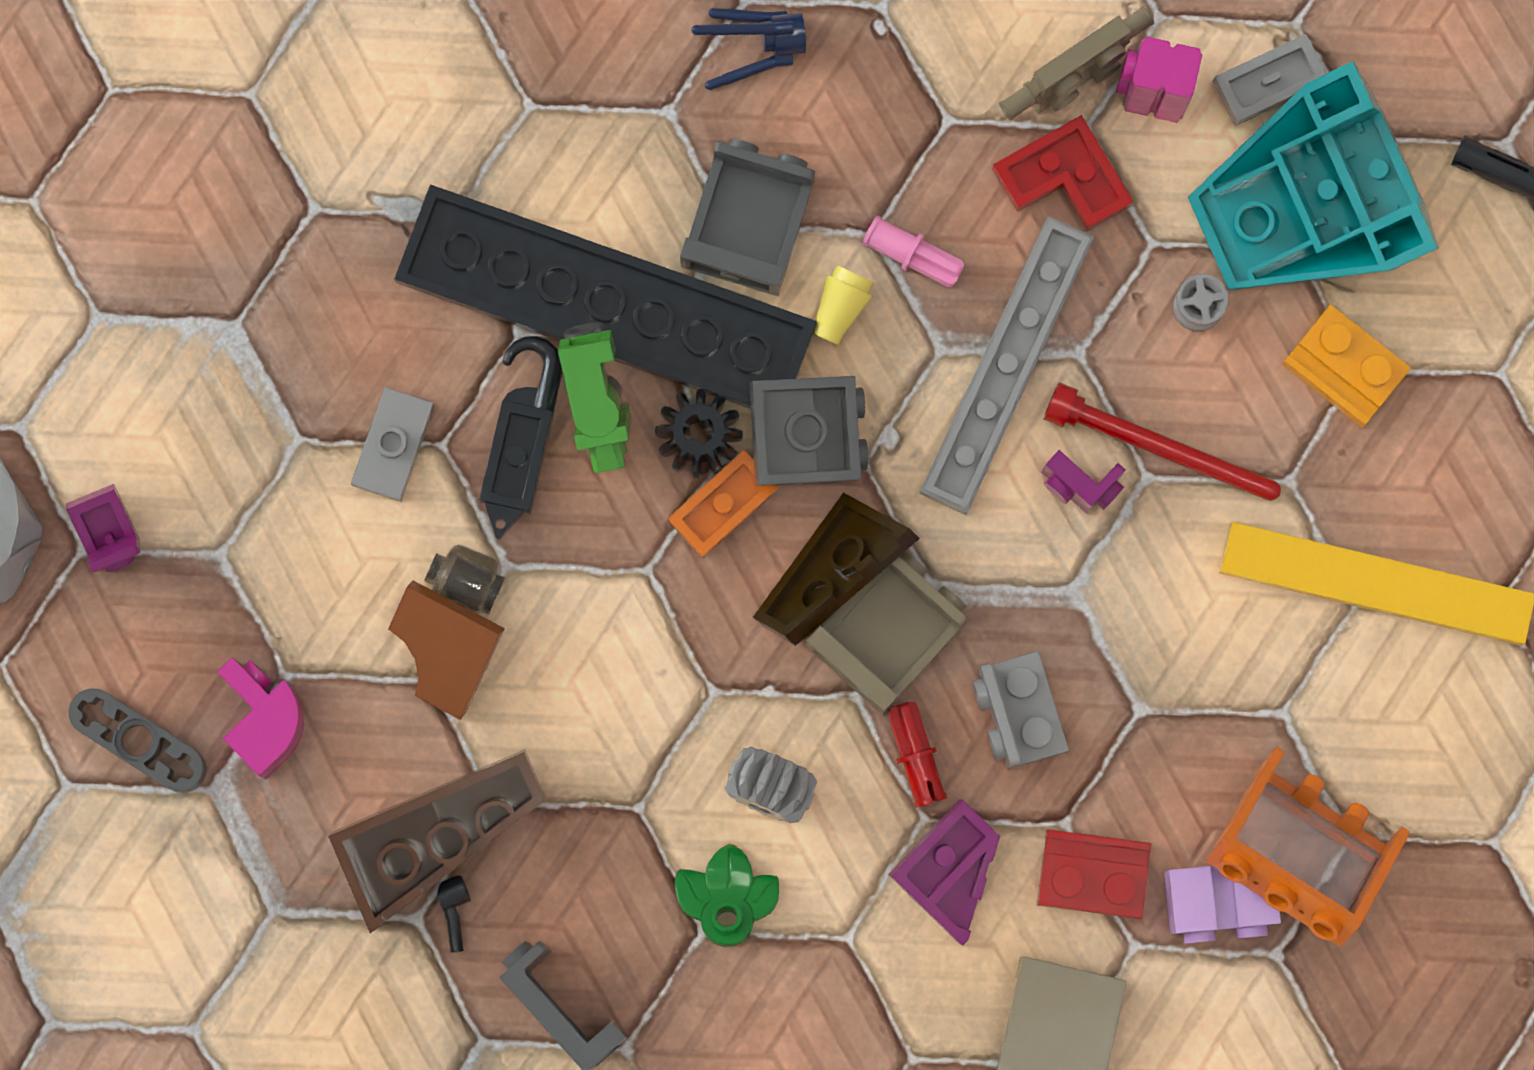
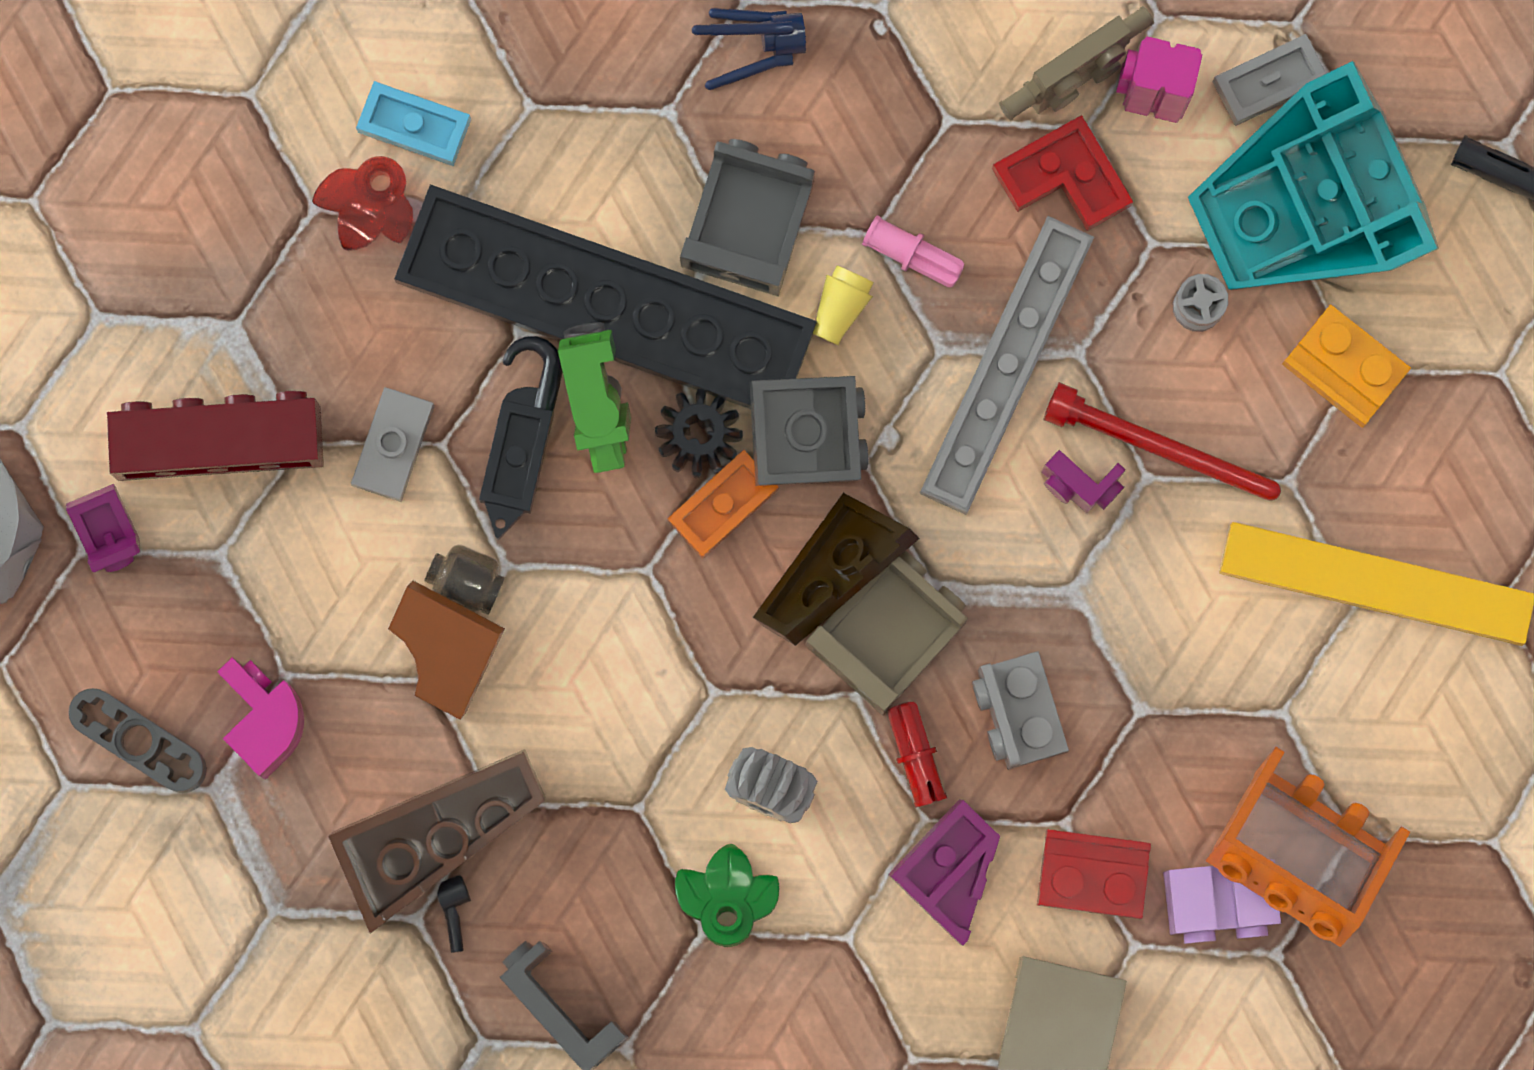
none -> dark red brick [107,391,324,481]
none -> clear red plate [312,156,413,251]
none -> medium azure plate [356,81,471,166]

